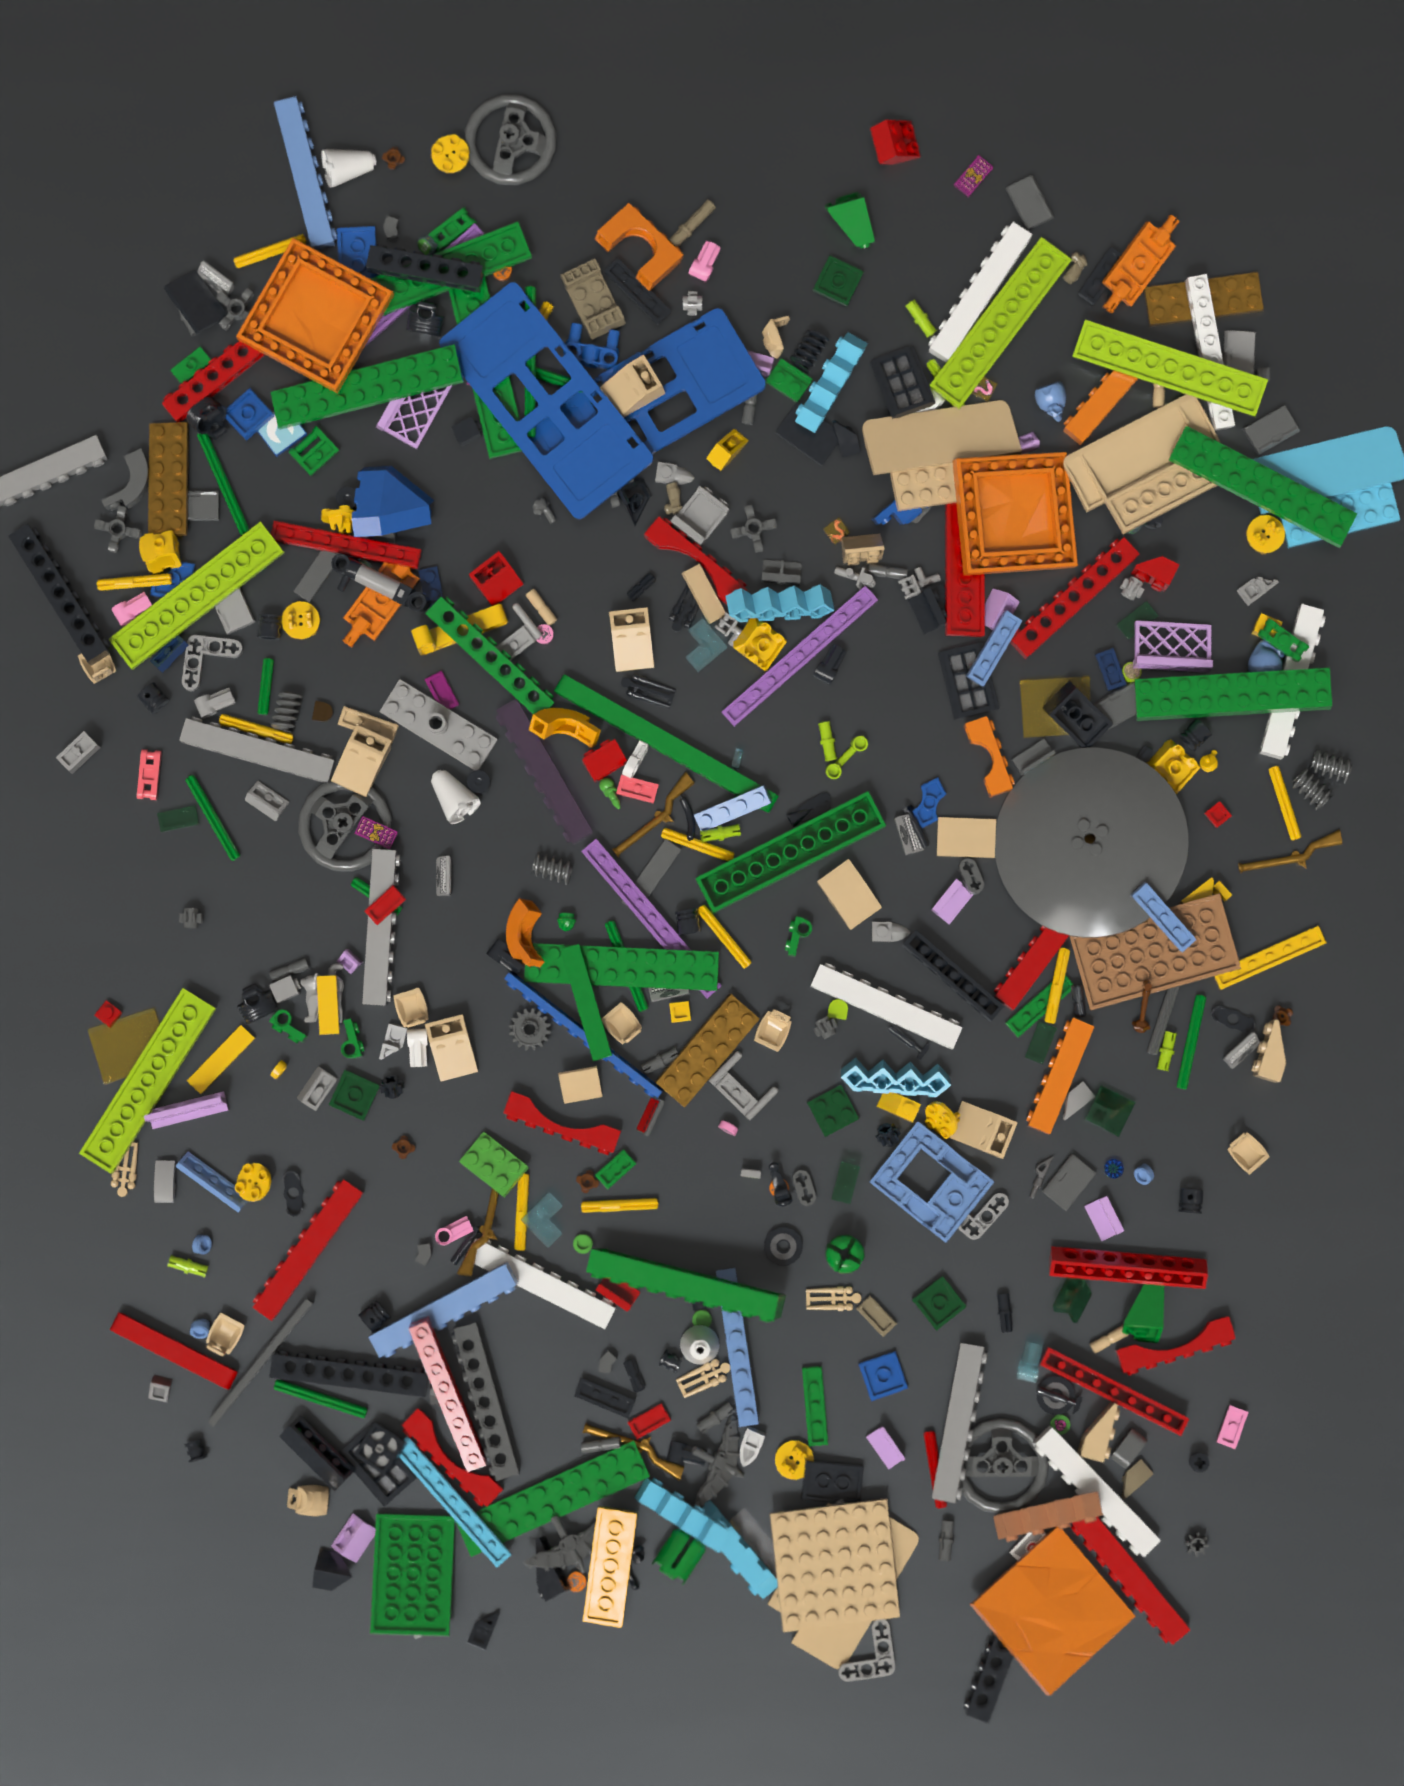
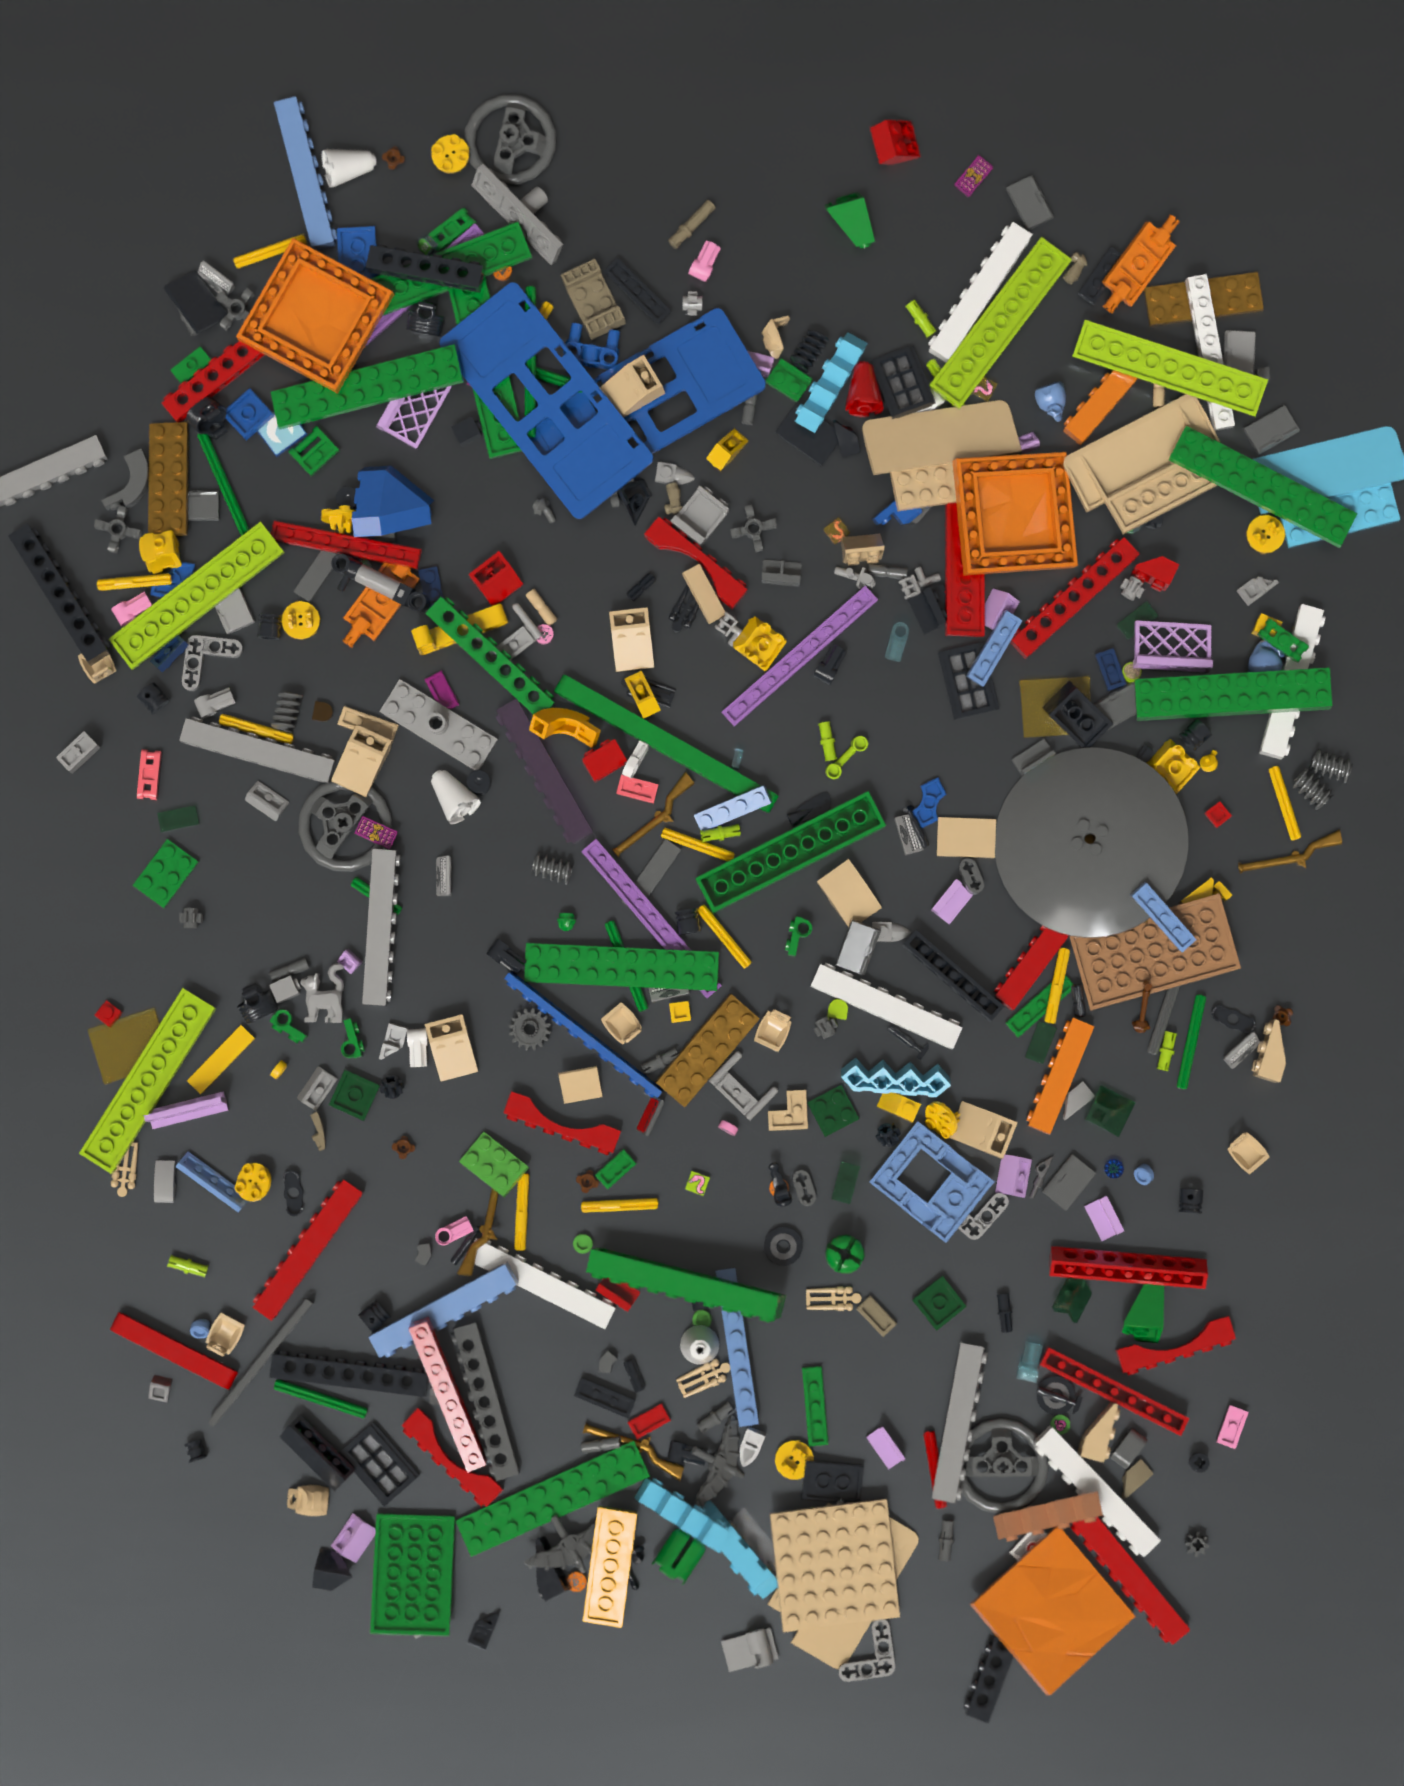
green axle [185,775,240,861] -> none
medium blue tile [192,1235,212,1255] -> none
green axle [257,658,274,715] -> none
yellow tile [317,975,340,1035] -> none
black piece [354,1422,408,1476] -> none
red tile [364,885,406,926] -> none
dark grey piece [383,216,399,241] -> none
tan piece [394,988,429,1028] -> none
medium azure tile [399,1436,512,1567] -> none
orange arch [506,898,544,967] -> none
clear light blue plate [521,1192,562,1248] -> none
green tile [560,944,612,1061] -> none
orange arch [595,203,683,291] -> none
bright green bar [599,778,621,809] -> none
black bush [658,1349,683,1374] -> none
black piece [679,796,695,841] -> none
clear light blue plate [686,618,728,672] -> none
medium azure brick [726,584,835,622] -> none
light grey tile [741,1169,761,1179] -> none
dark green plate [813,255,864,307] -> none
blue tile [858,1351,908,1401] -> none
orange arch [964,716,1015,798] -> none
tan piece [1090,1325,1128,1354] -> none
yellow tile [1214,926,1326,990] -> none
none -> green plate [133,839,199,909]
none -> dark tan slope [310,1112,326,1151]
none -> light grey plate [471,164,563,265]
none -> yellow slope [625,671,661,719]
none -> tile [685,1171,710,1196]
none -> light grey piece [721,1627,779,1672]
none -> tan plate [768,1090,808,1131]
none -> piece [836,919,881,975]
none -> red cone [845,361,884,417]
none -> clear light blue piece [884,622,909,662]
none -> lavender panel [995,1155,1032,1198]

